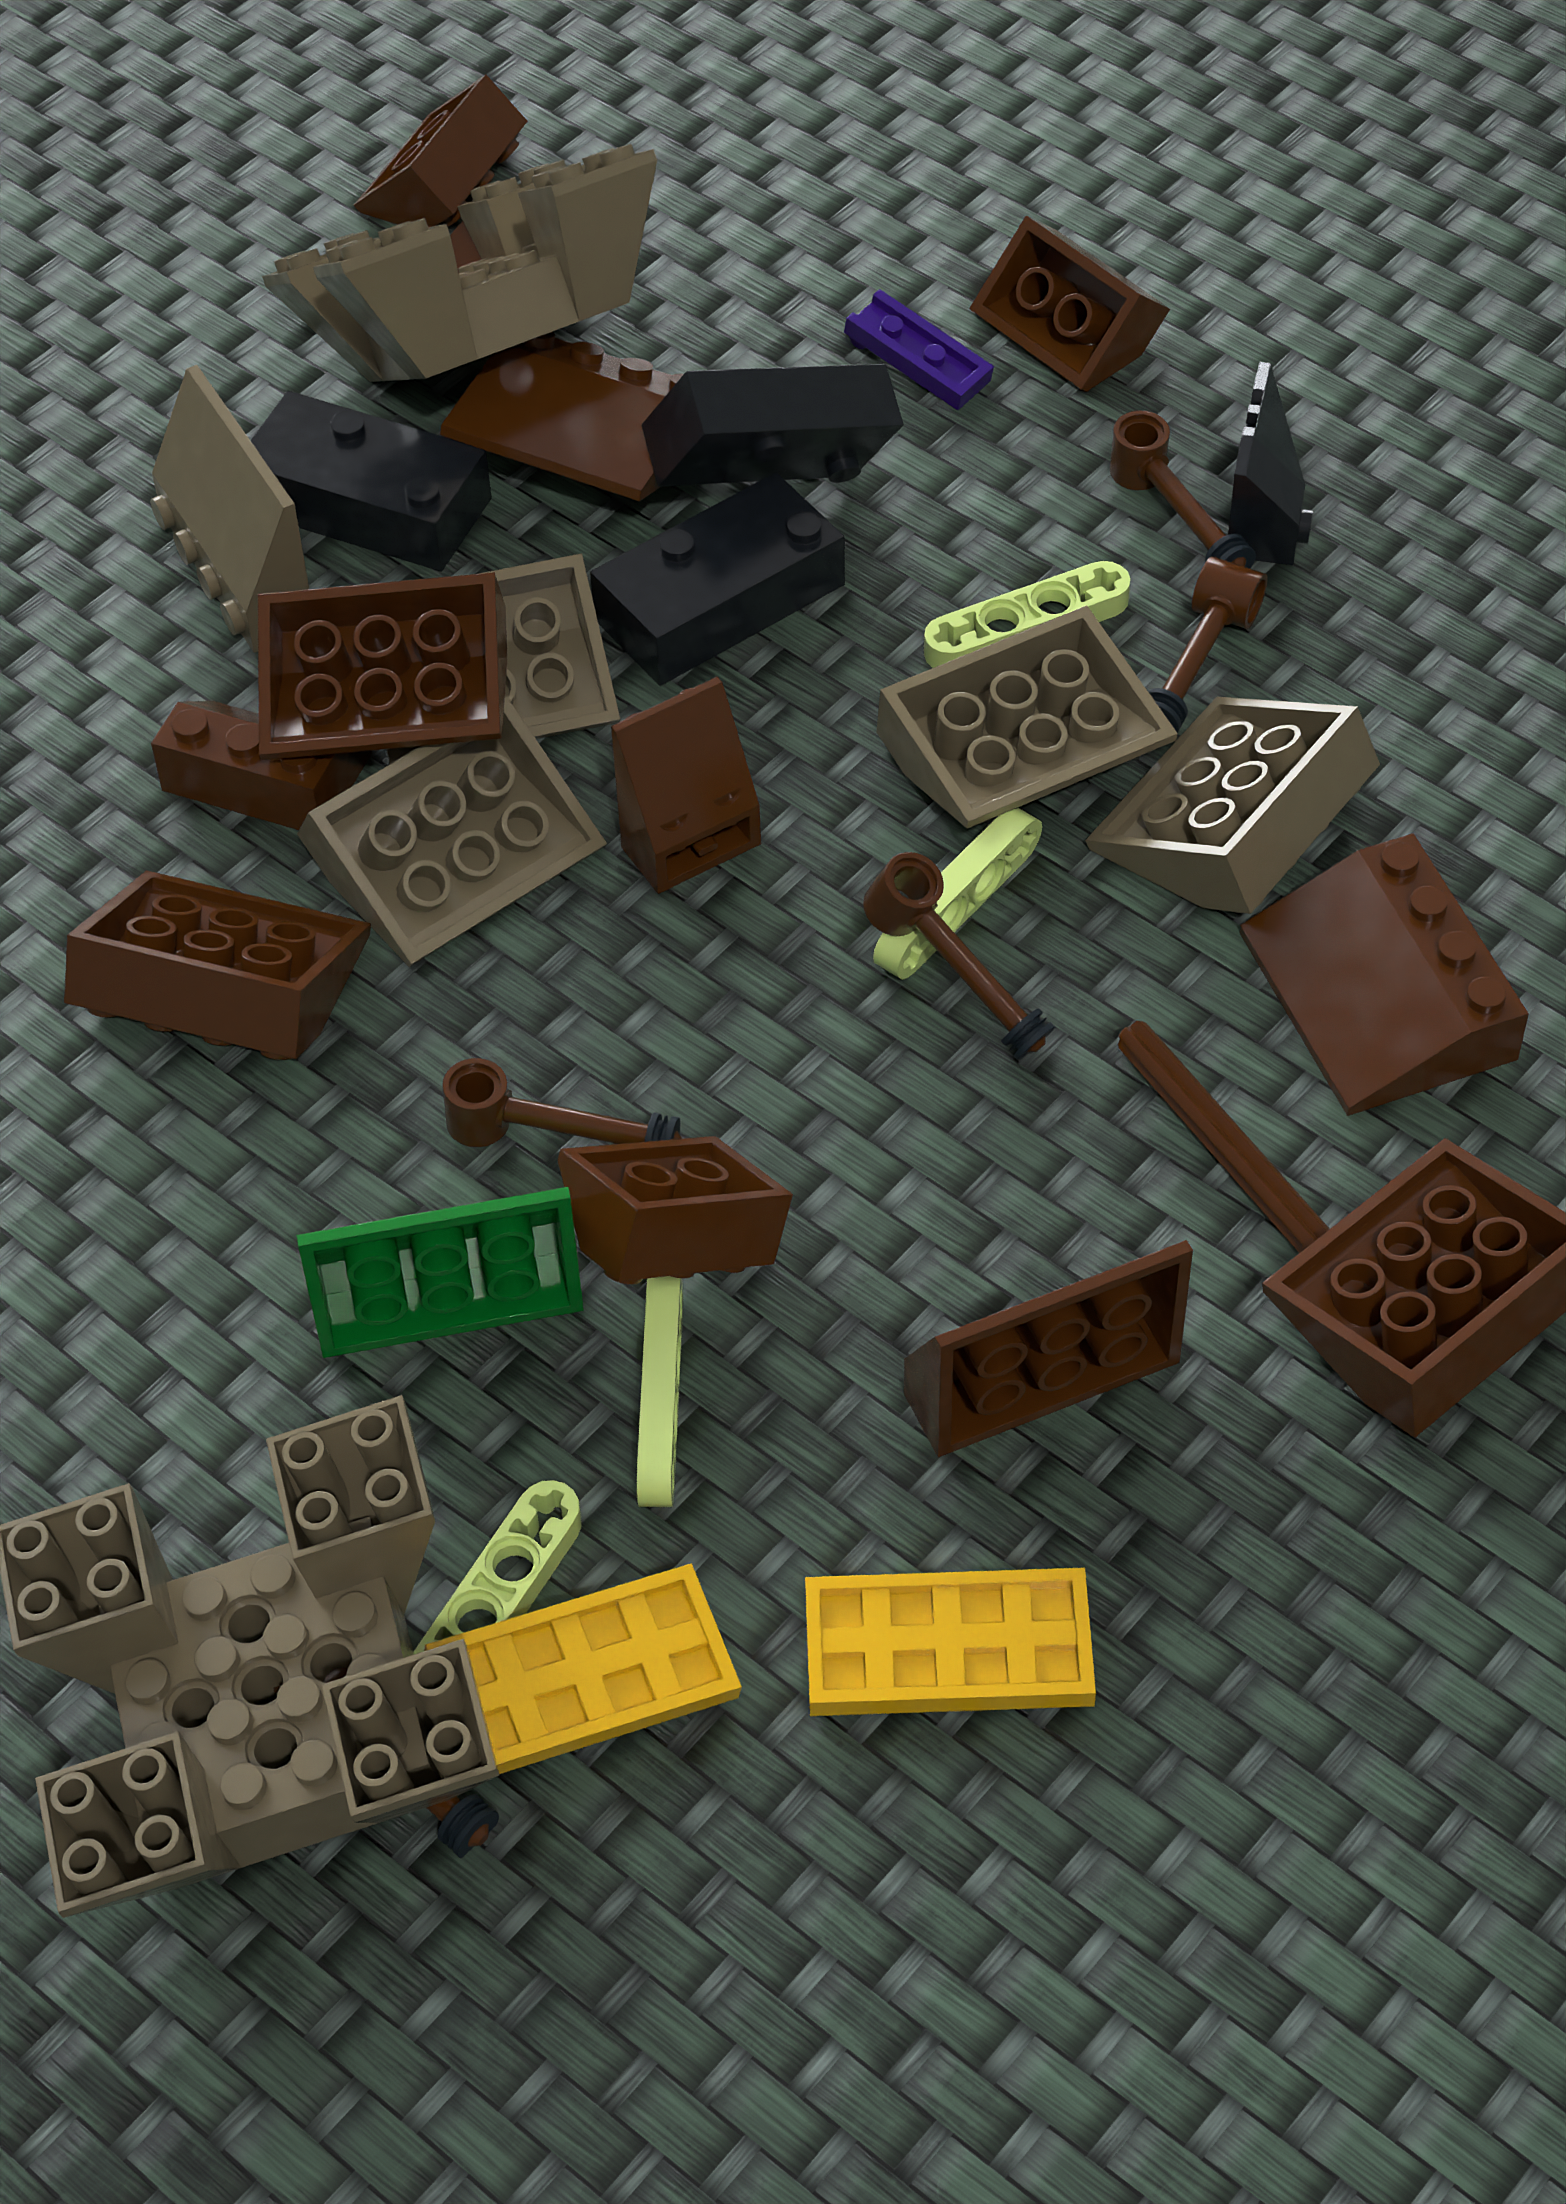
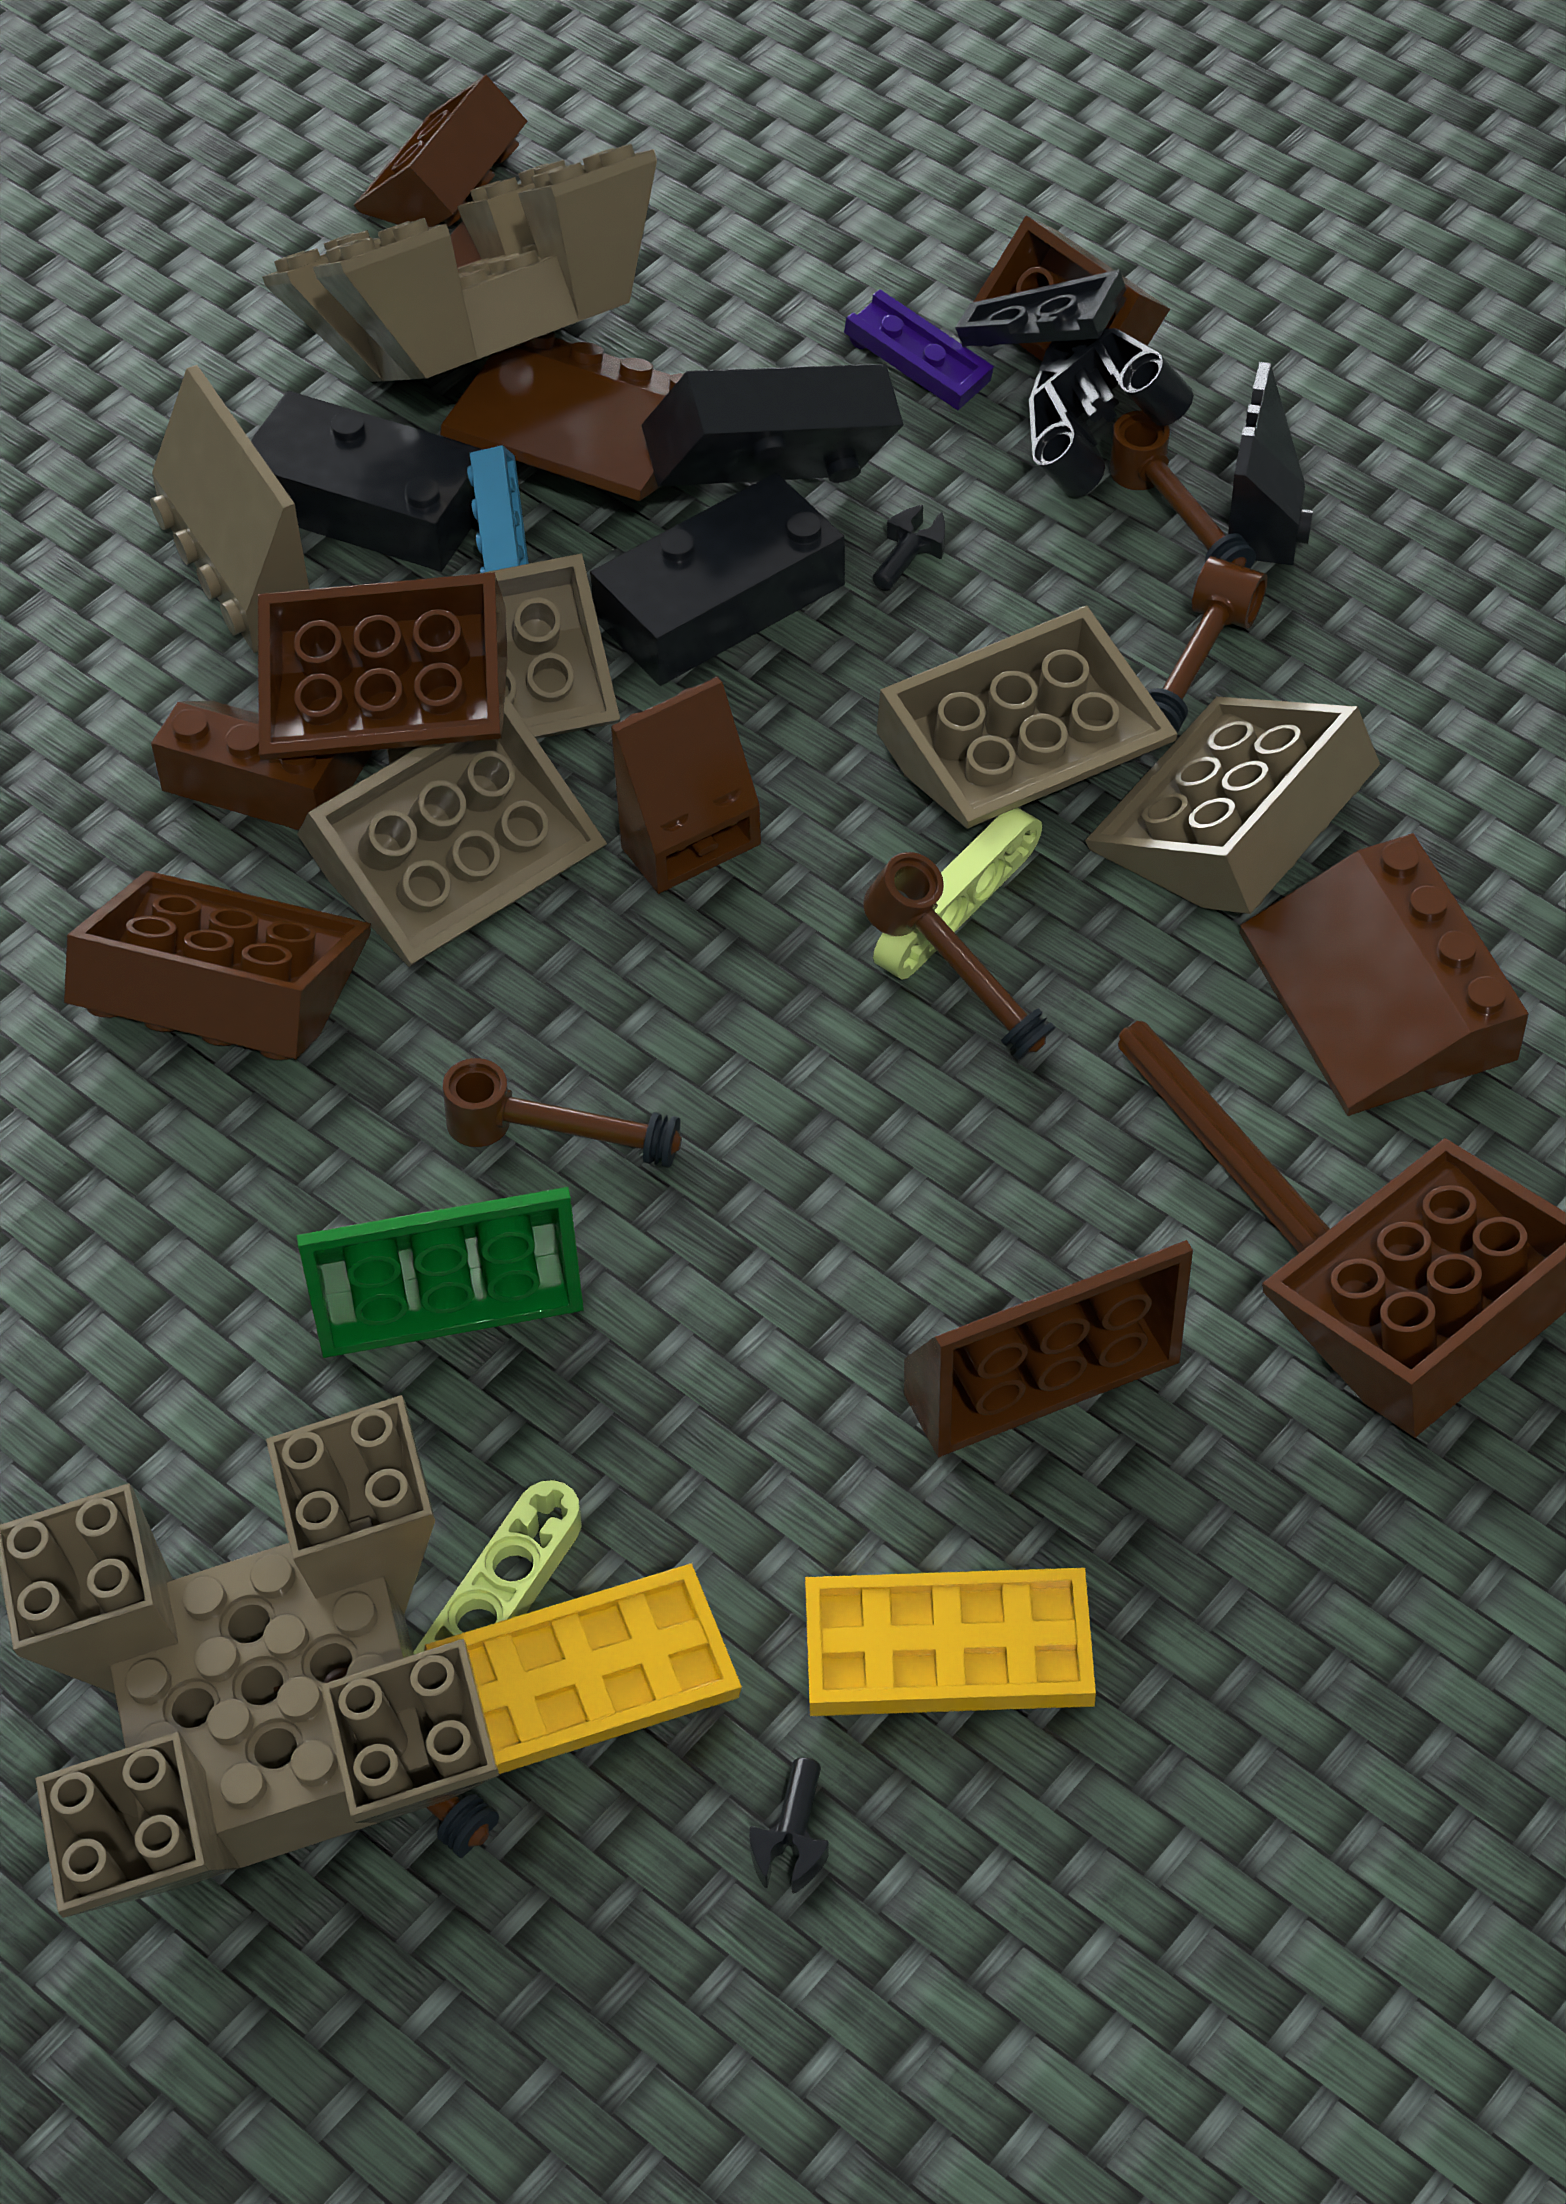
reddish brown slope [558,1136,793,1284] -> none
yellowish green beam [637,1276,683,1507] -> none
yellowish green beam [924,561,1130,668] -> none
none -> dark azure piece [467,445,529,573]
none -> black bar [749,1757,829,1894]
none -> black bar [873,505,945,591]
none -> black wing [955,269,1126,347]
none -> black connector [1029,328,1194,497]

